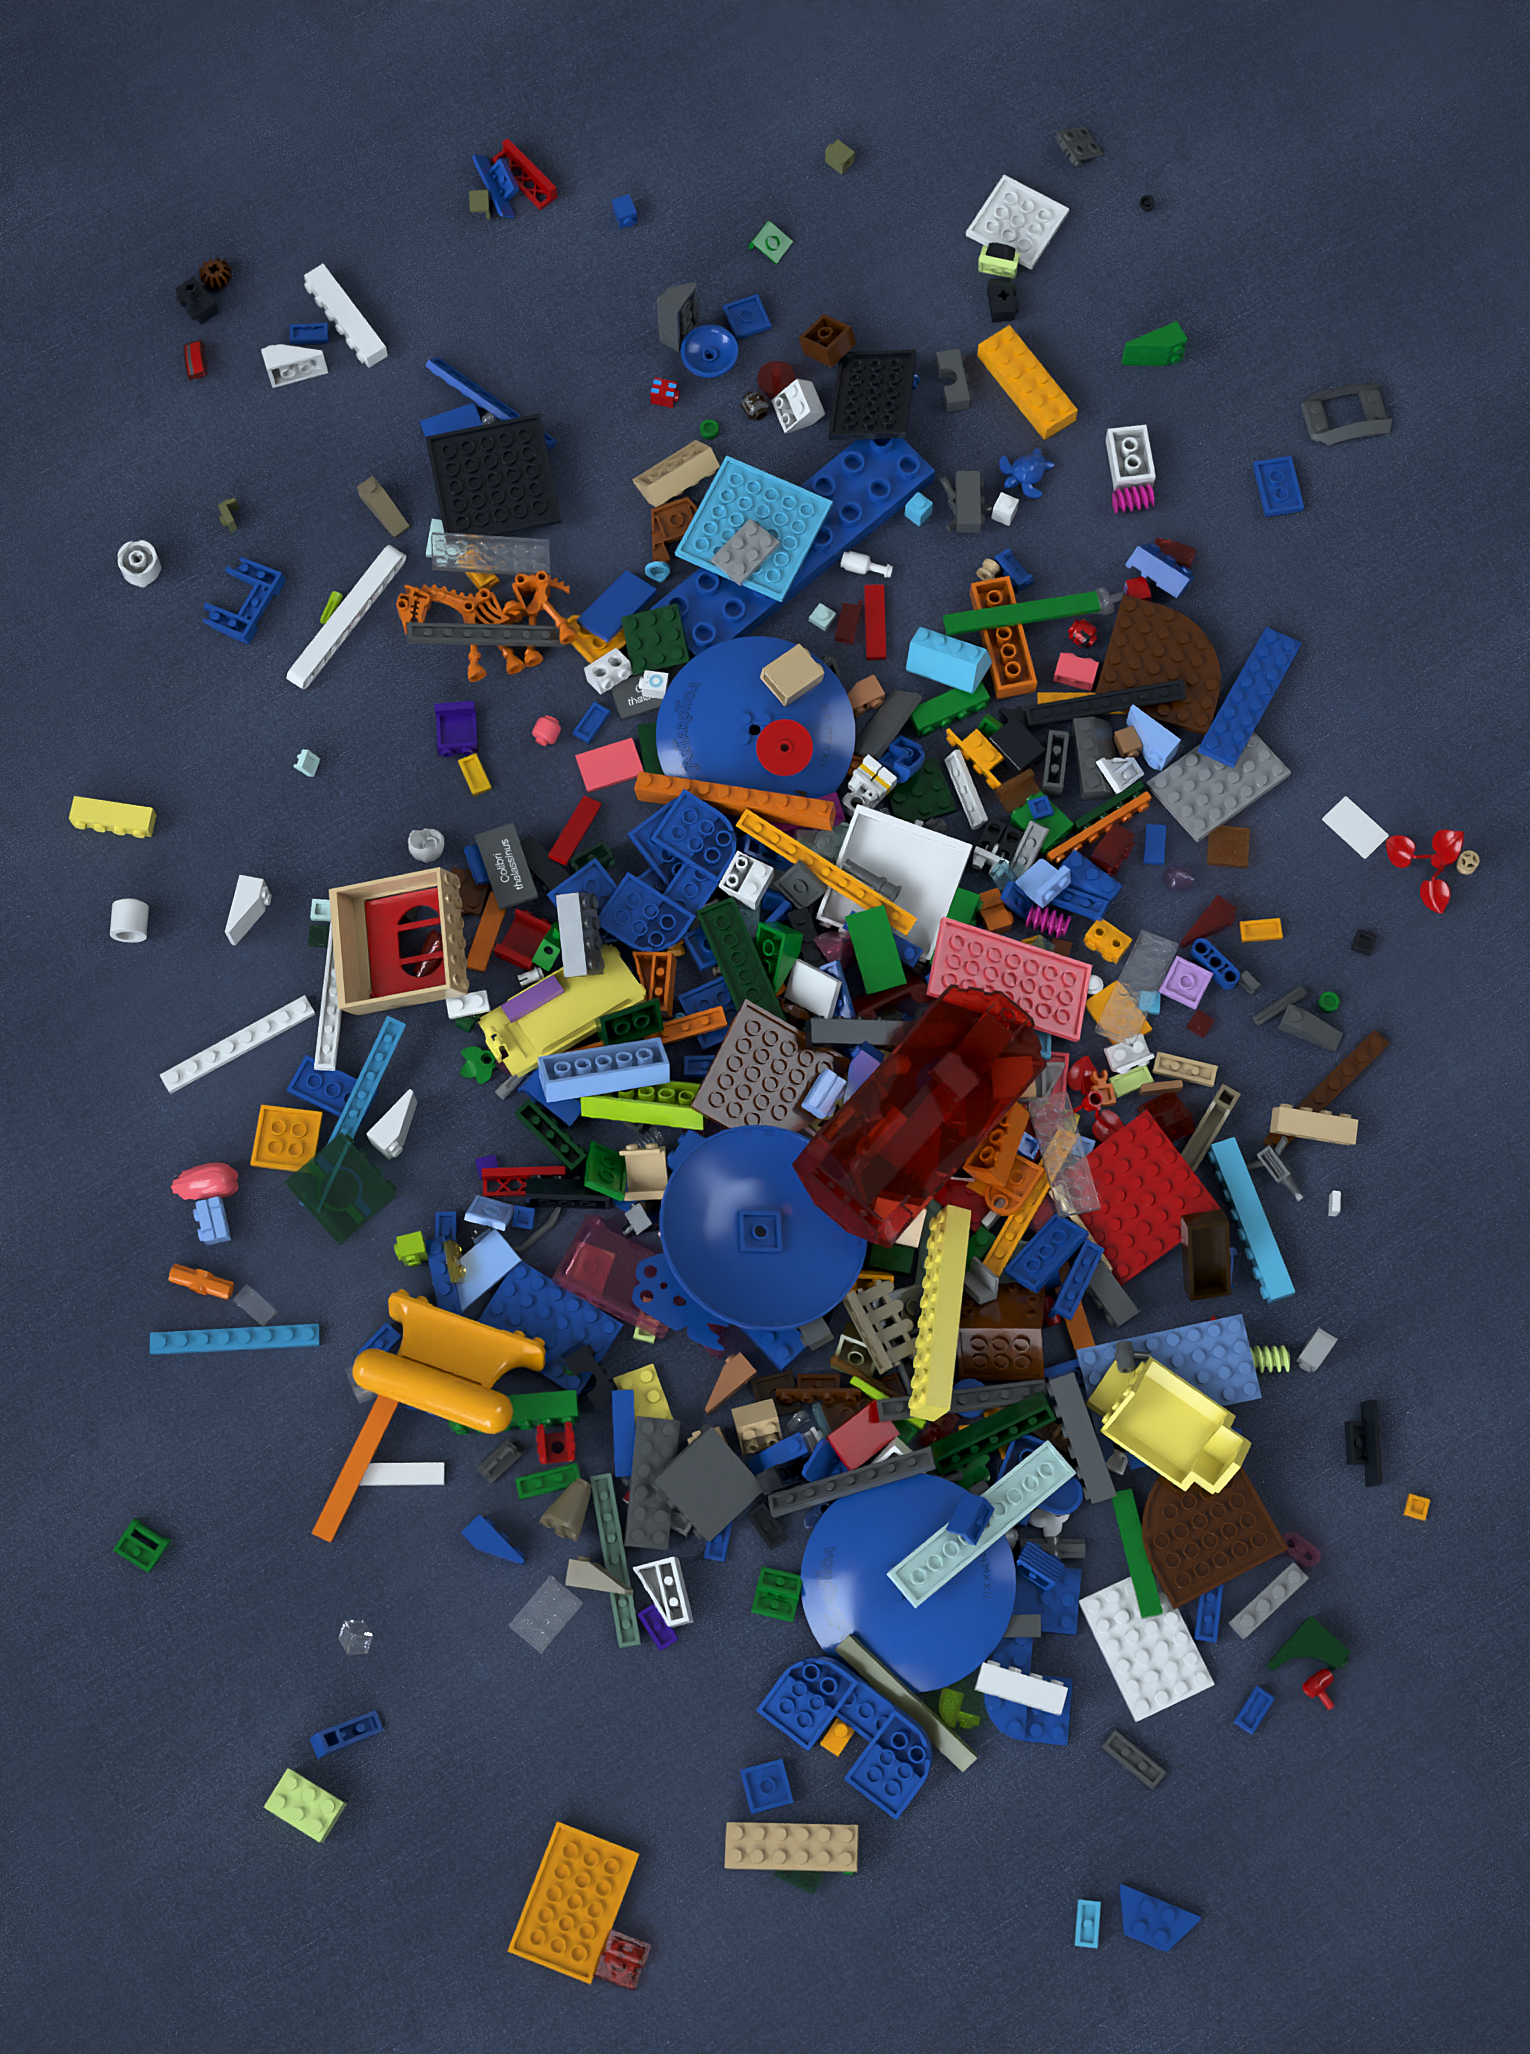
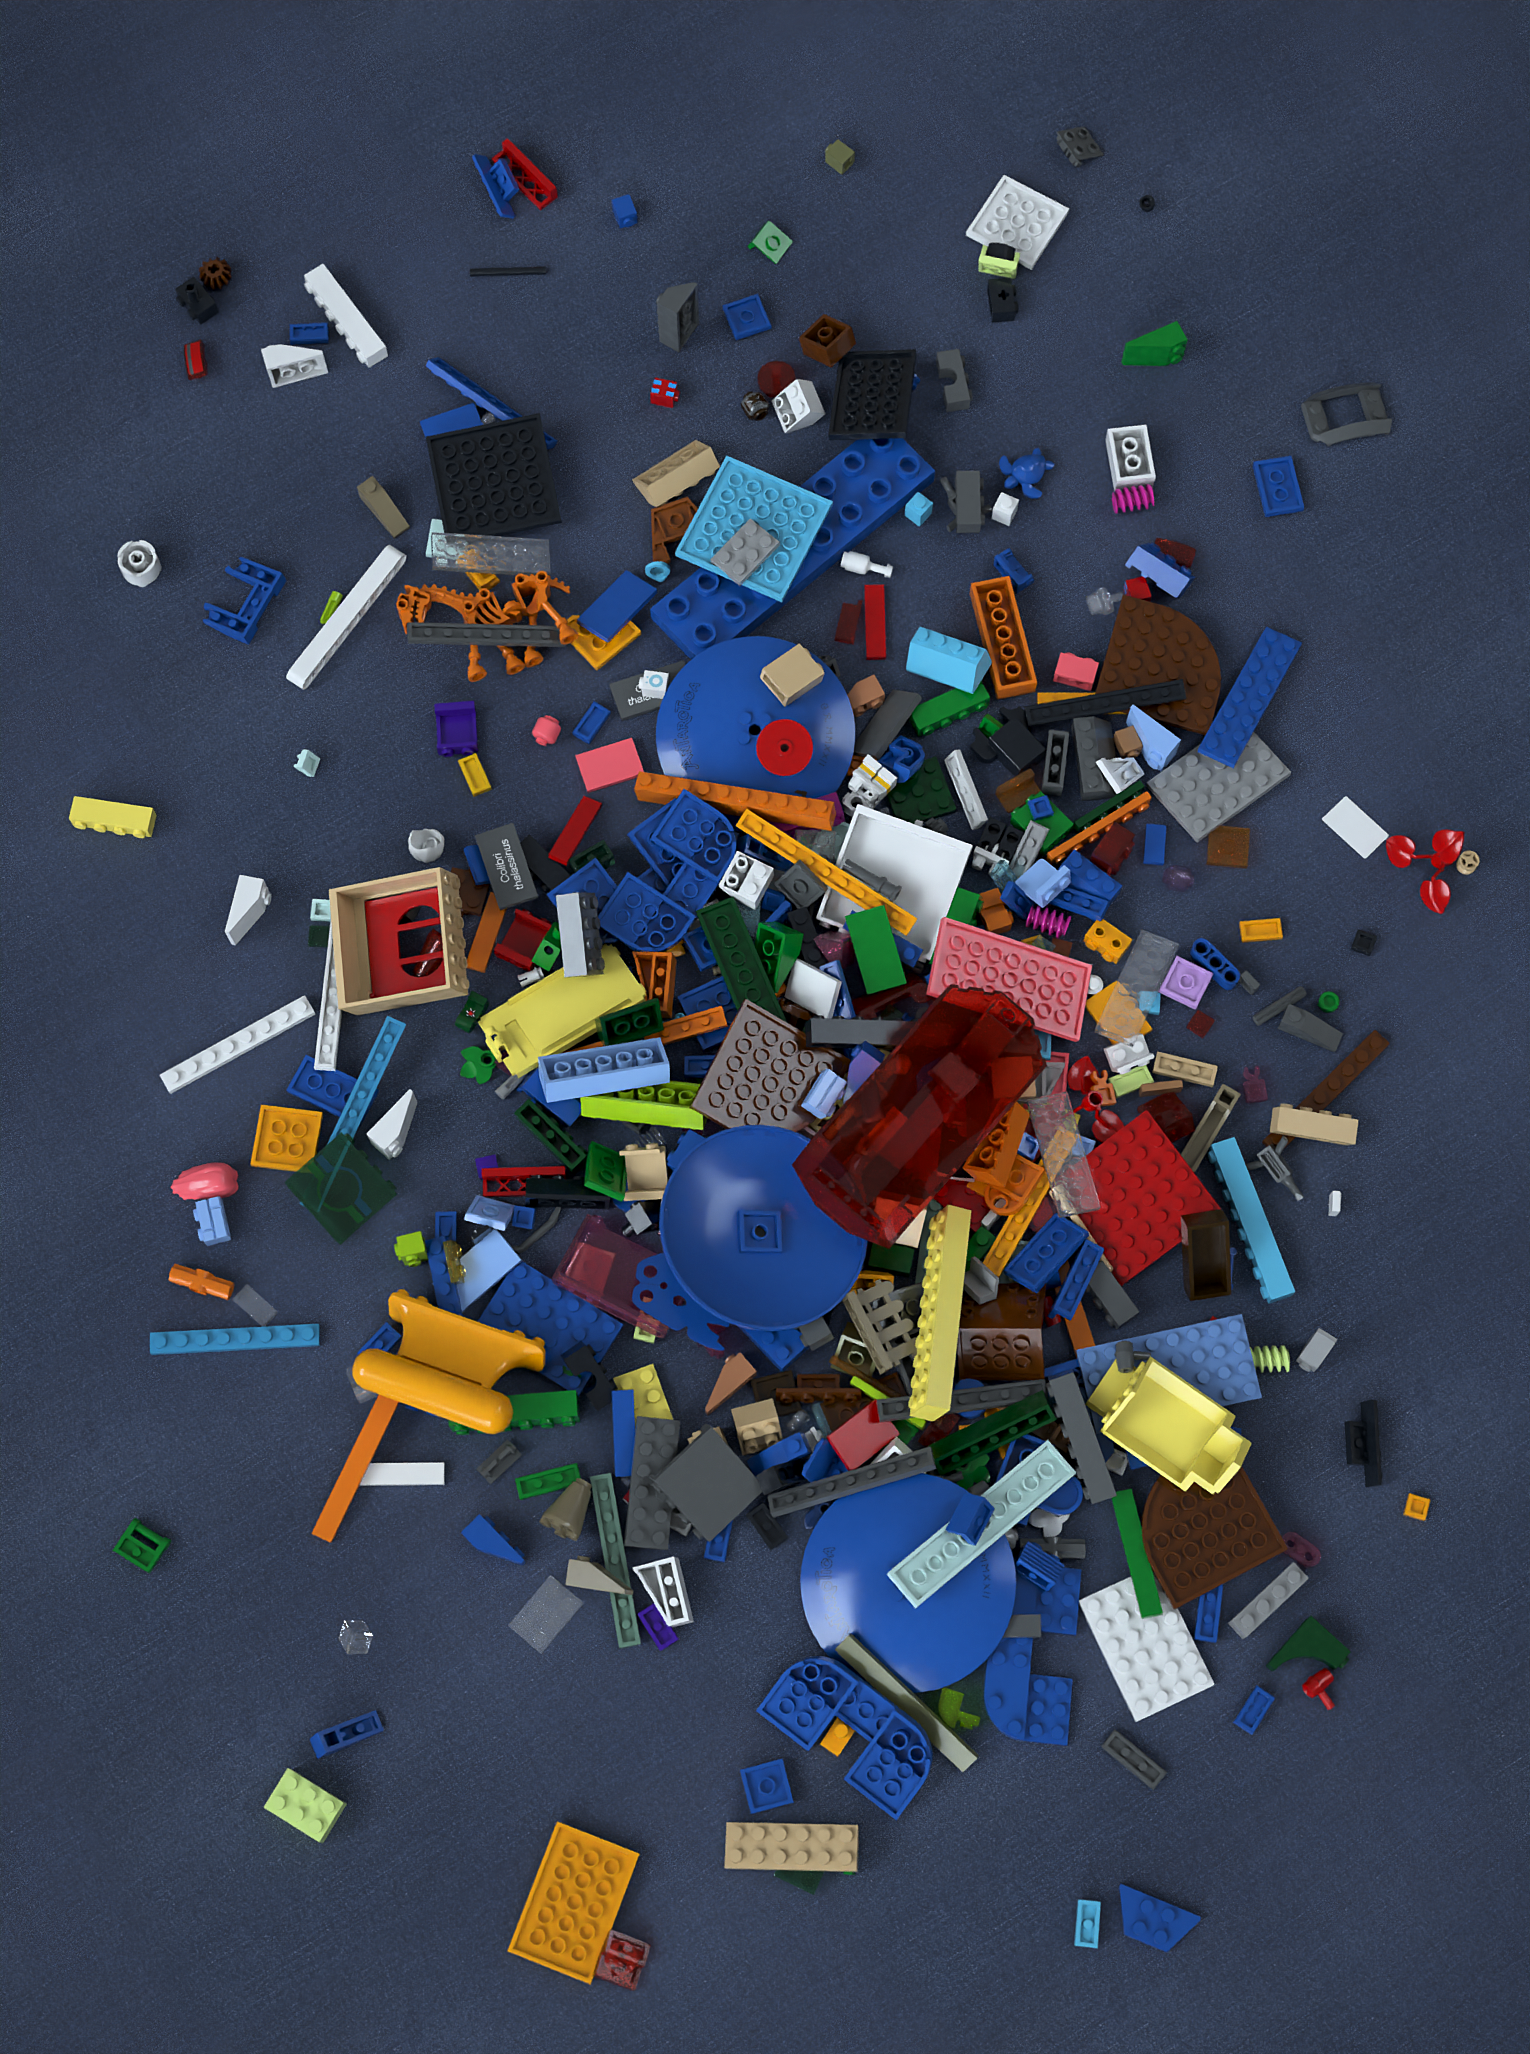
white piece [110,898,149,943] -> none
olive bracket [218,497,239,533] -> none
white plate [446,990,490,1019] -> none
olive panel [469,190,490,219] -> none
medium lavender tile [501,975,564,1023] -> none
red piece [536,1422,576,1464] -> none
white brick [584,648,633,694] -> none
dark green plate [621,603,691,676] -> none
dark green tile [638,722,664,775] -> none
blue dish [681,325,738,378] -> none
green tile [700,419,719,440] -> none
green slope [751,1567,803,1622] -> none
light aqua plate [809,603,836,631] -> none
green tile [943,591,1101,636] -> none
light orange bracket [946,728,1004,792] -> none
white brick [975,1660,1068,1715] -> none
light orange brick [977,325,1078,440] -> none
tan wheel [977,559,1001,581] -> none
red head [1067,619,1098,648] -> none
clear red slope [1180,895,1237,949] -> none
none -> black bar [470,266,546,276]
none -> clear pink plate [1243,1066,1268,1103]

